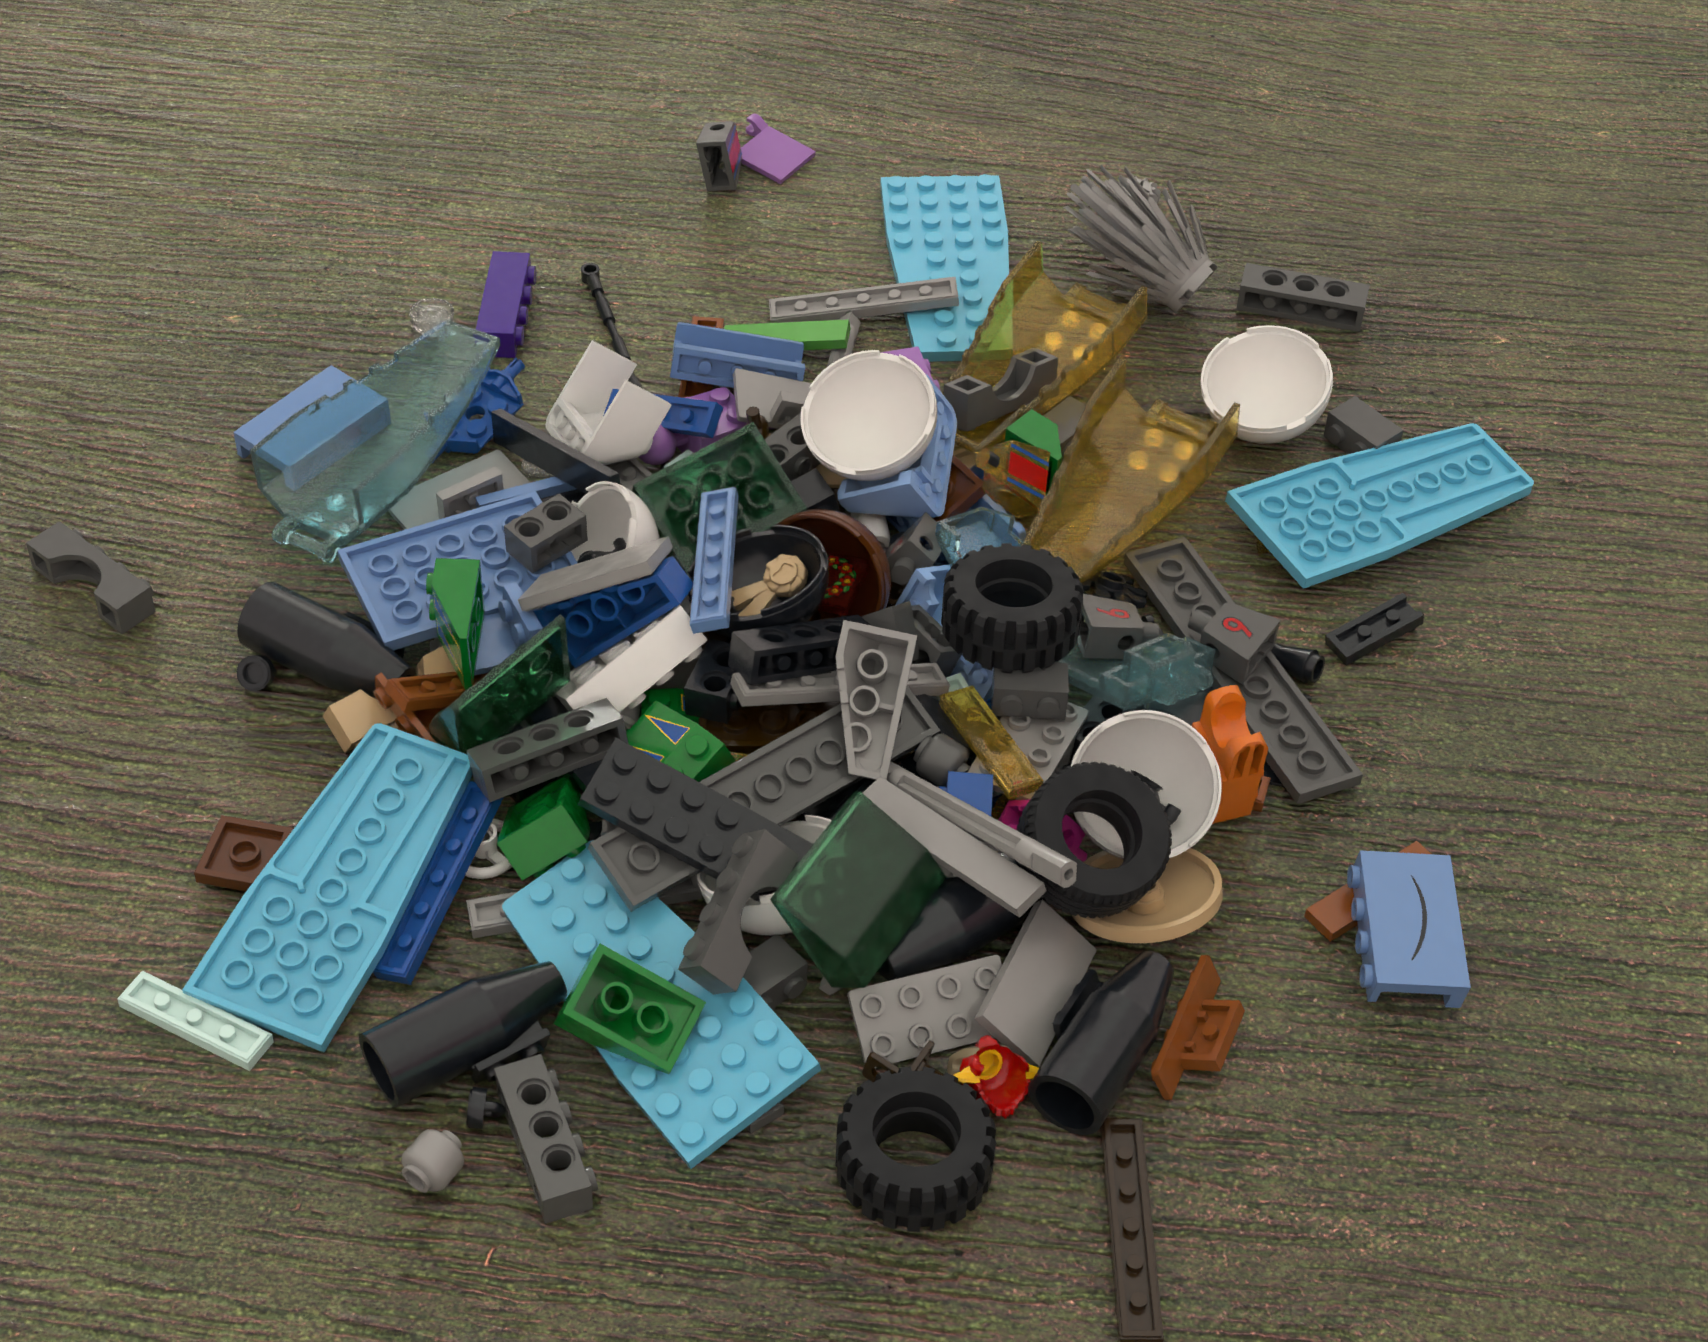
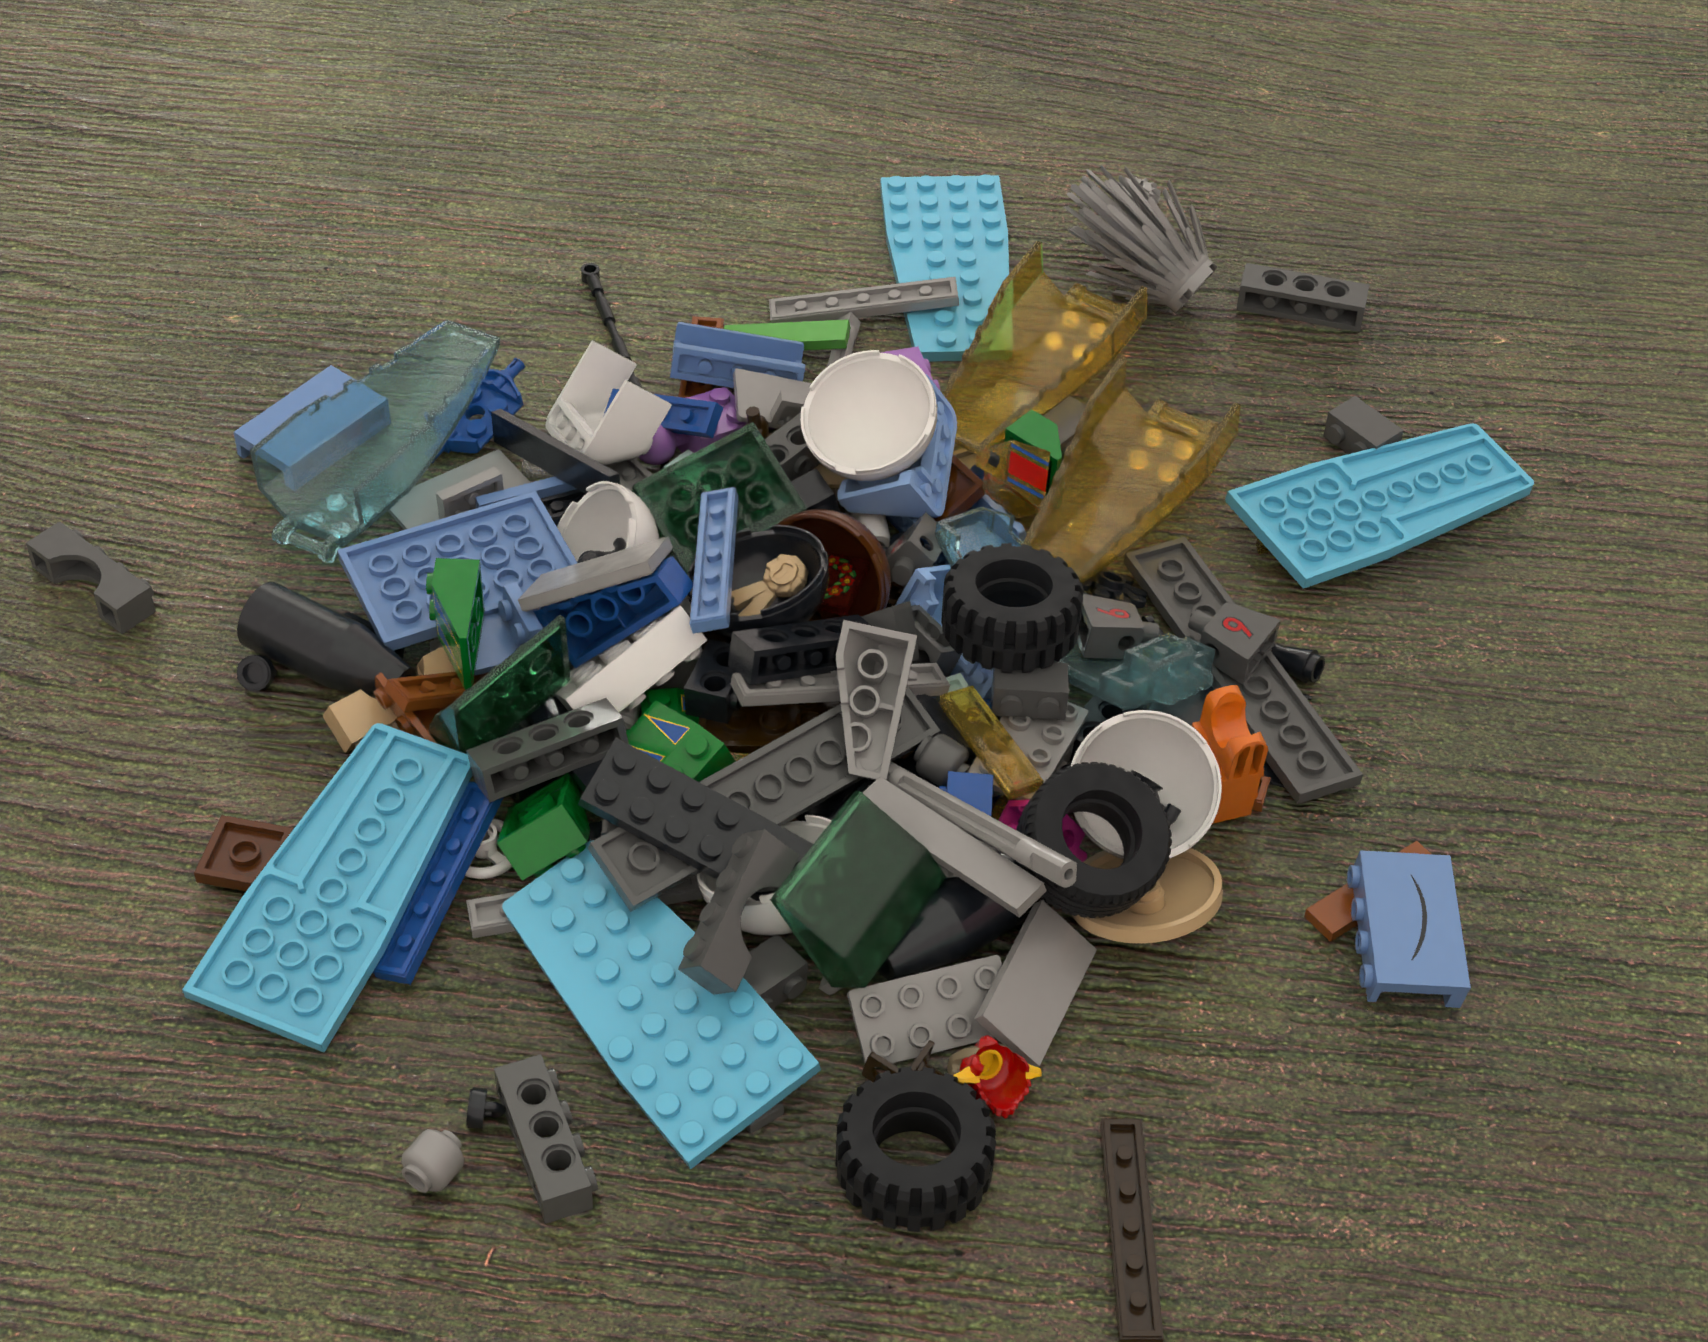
light aqua tile [117,971,274,1071] -> none
black piece [359,961,567,1108] -> none
clear wheel [410,298,455,345] -> none
dark purple brick [475,251,536,358] -> none
dark grey brick [504,494,588,573] -> none
green slope [553,943,706,1074] -> none
dark grey torso [696,121,742,191] -> none
medium lavender flag [741,113,816,184] -> none
dark grey arch [944,348,1058,431] -> none
black piece [1028,951,1174,1135] -> none
dark orange bracket [1151,955,1245,1100] -> none
white piece [1200,325,1333,444] -> none
black hinge [1325,593,1424,666] -> none

